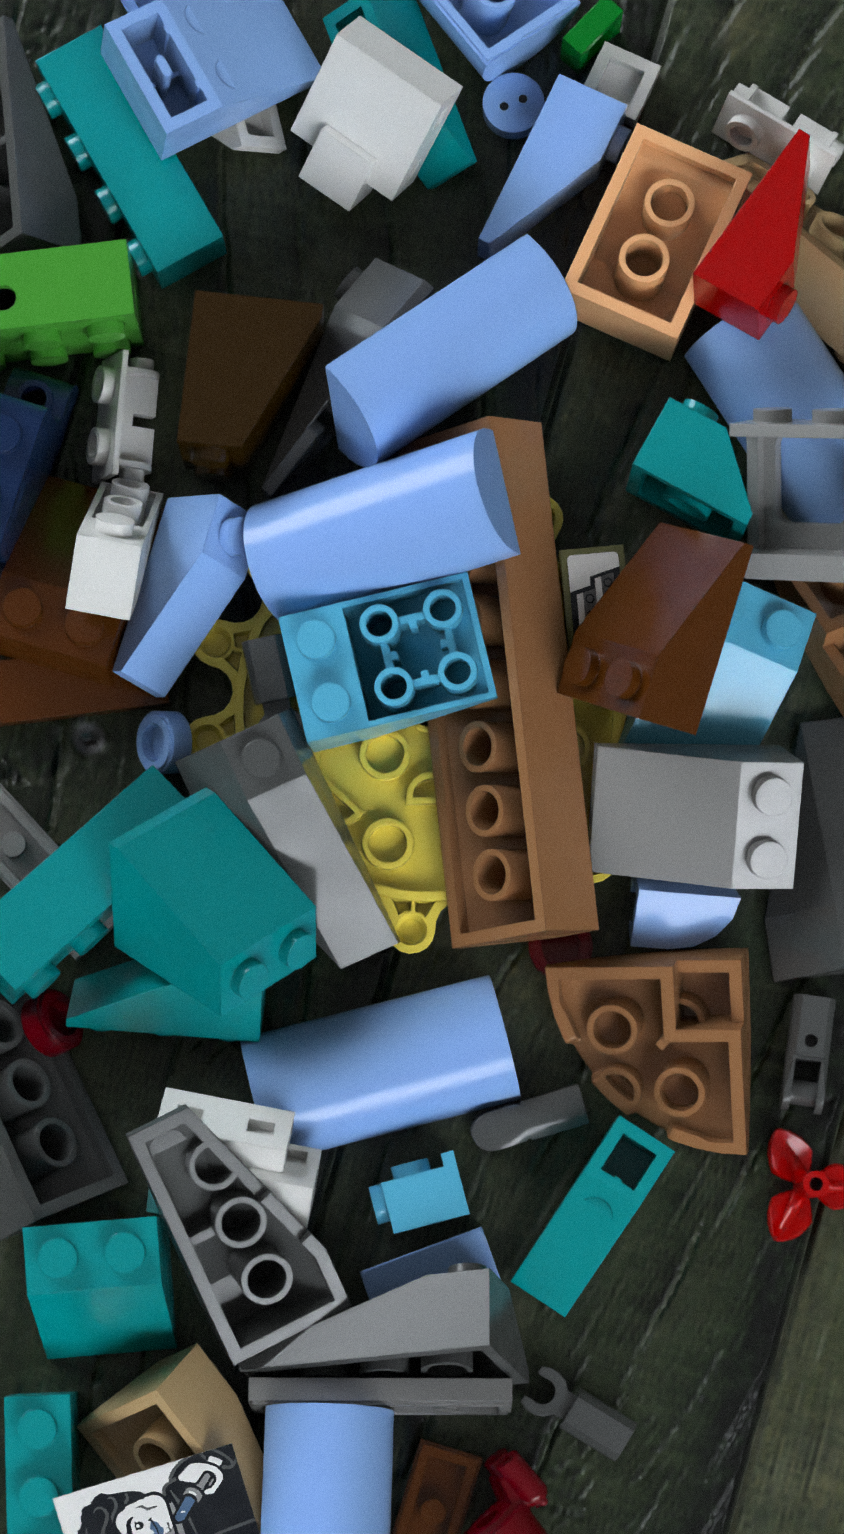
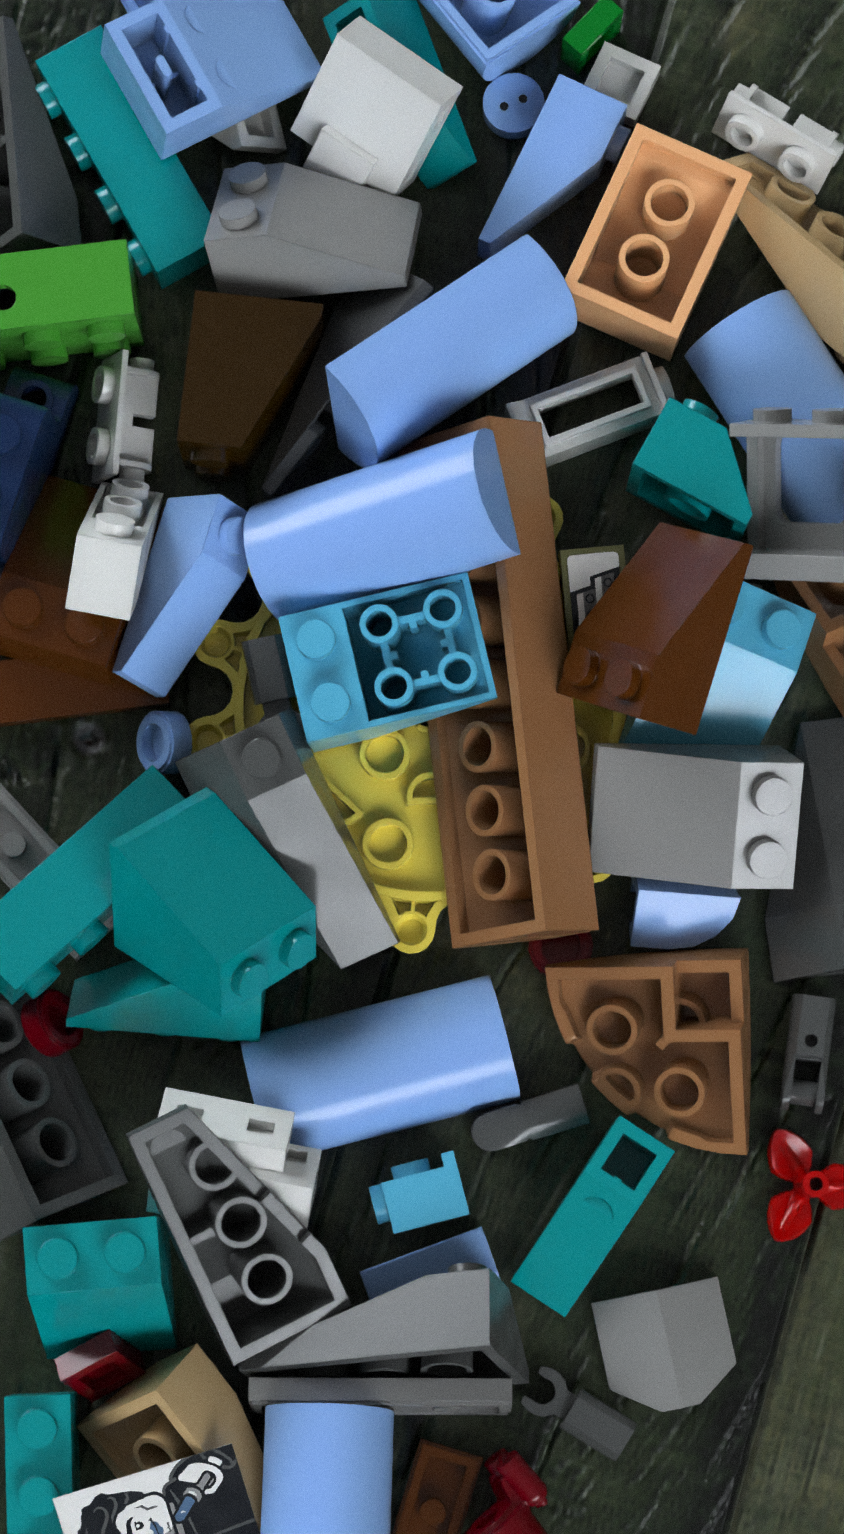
red slope [693,129,810,340] -> none
none -> dark red tile [54,1329,147,1402]
none -> light grey slope [204,162,422,299]
none -> white window [504,351,675,468]
none -> light grey slope [591,1276,736,1412]

